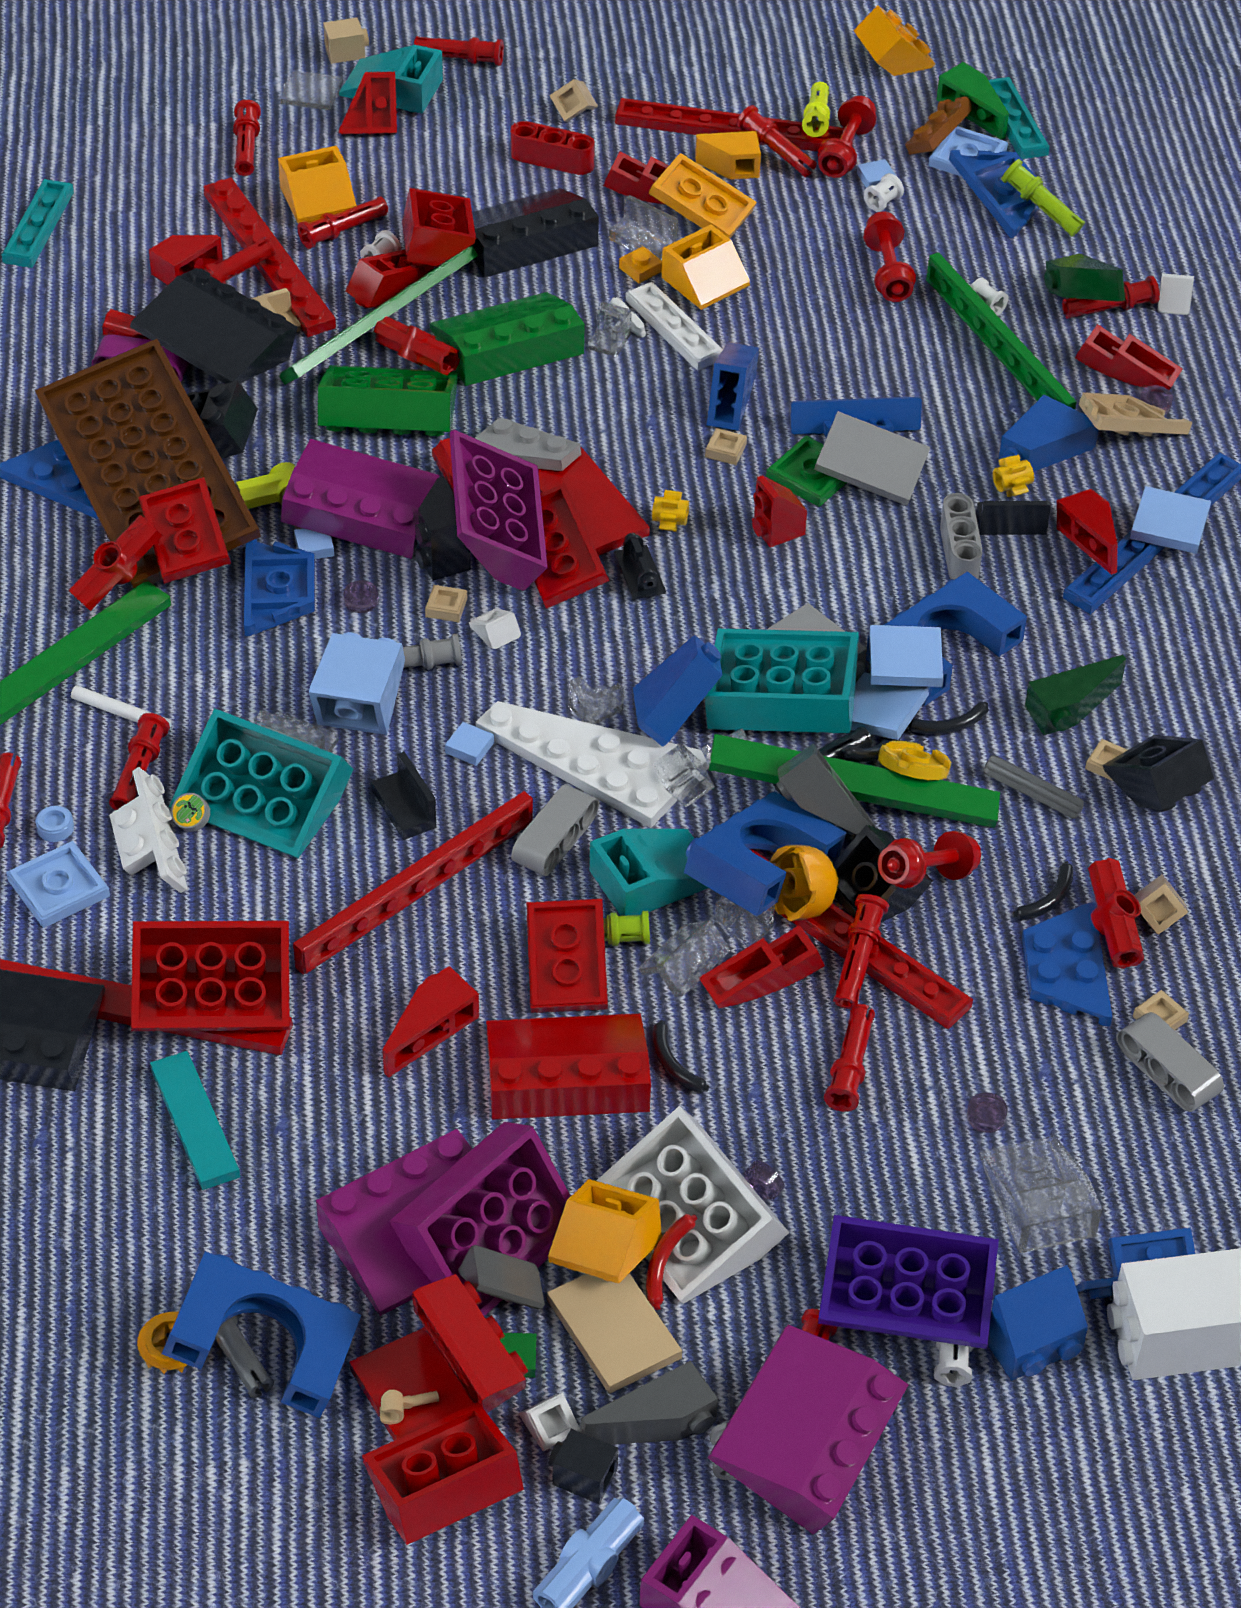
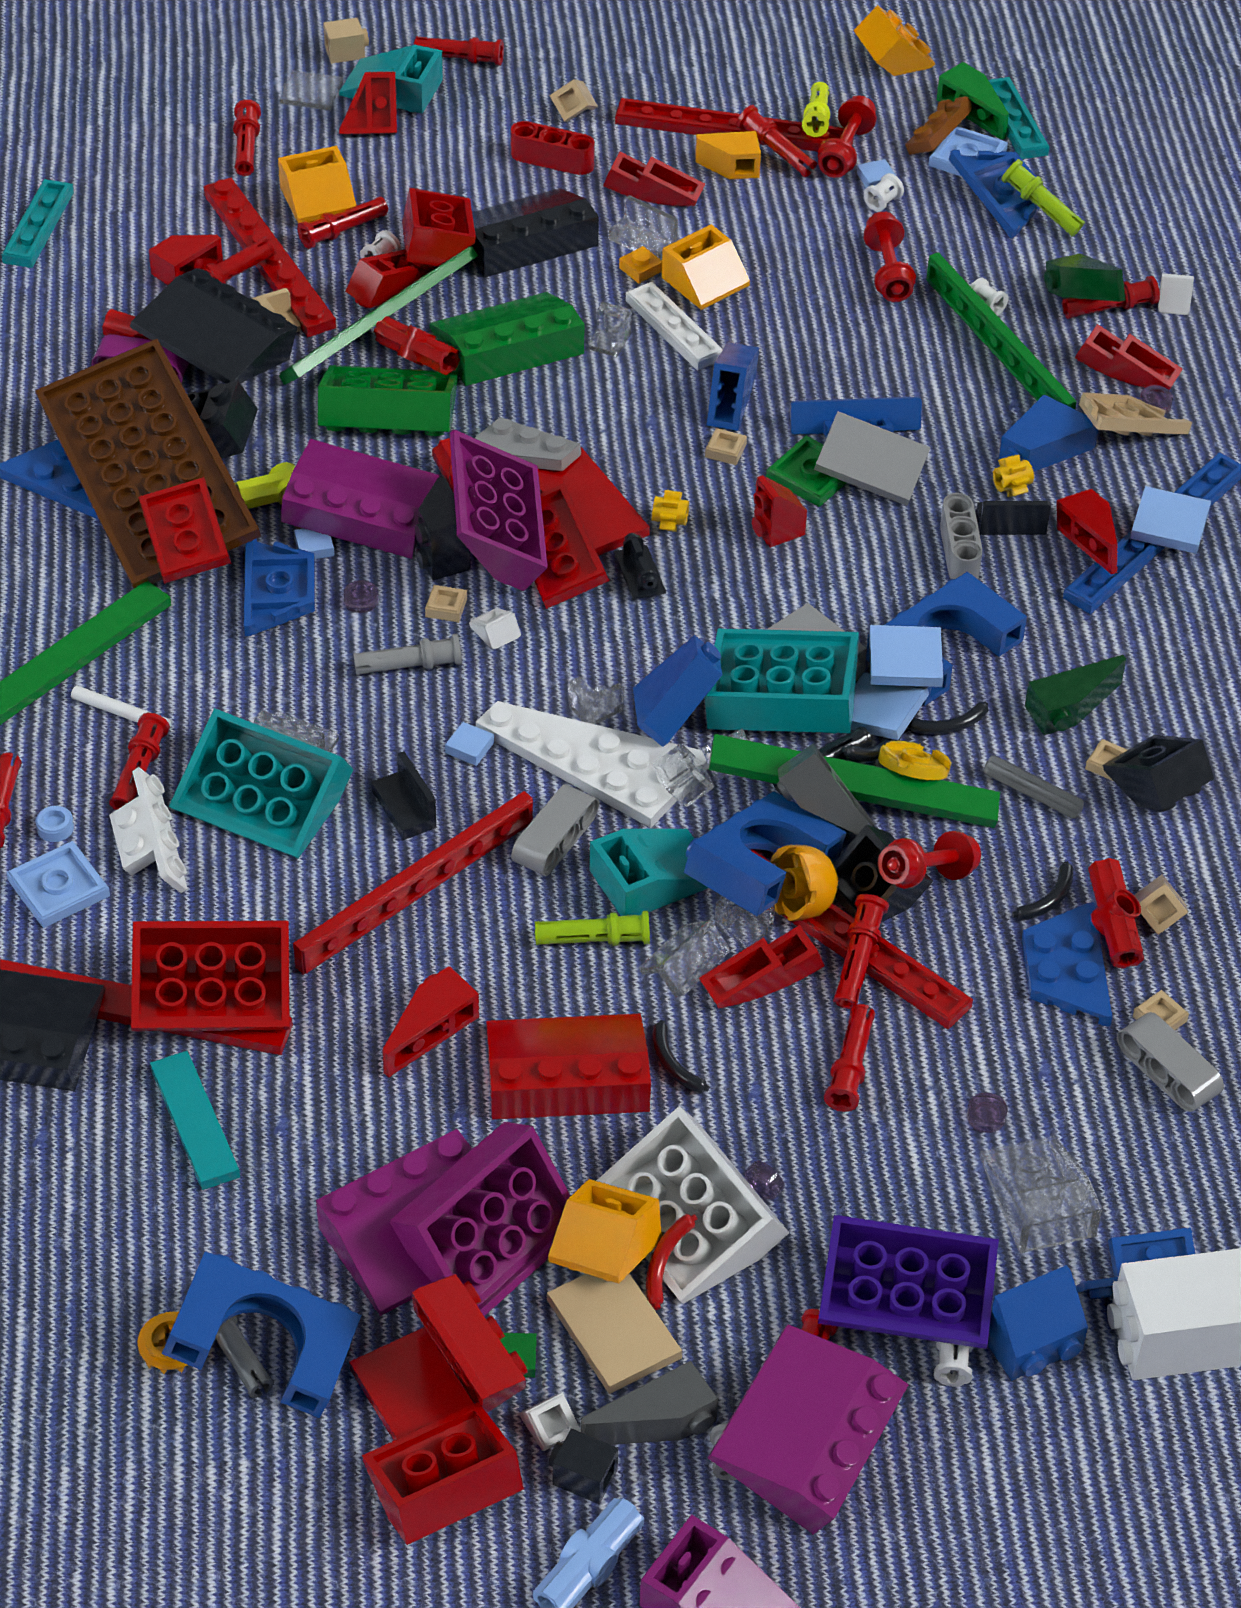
red piece [68,515,163,611] -> none
tile [171,793,210,832] -> none
light blue slope [309,632,405,735] -> none
tan hand [380,1390,439,1425] -> none
dark grey slope [458,1245,545,1310] -> none
red tile [526,899,608,1013] -> none
white piece [610,297,646,337] -> none
light orange plate [649,153,757,238] -> none

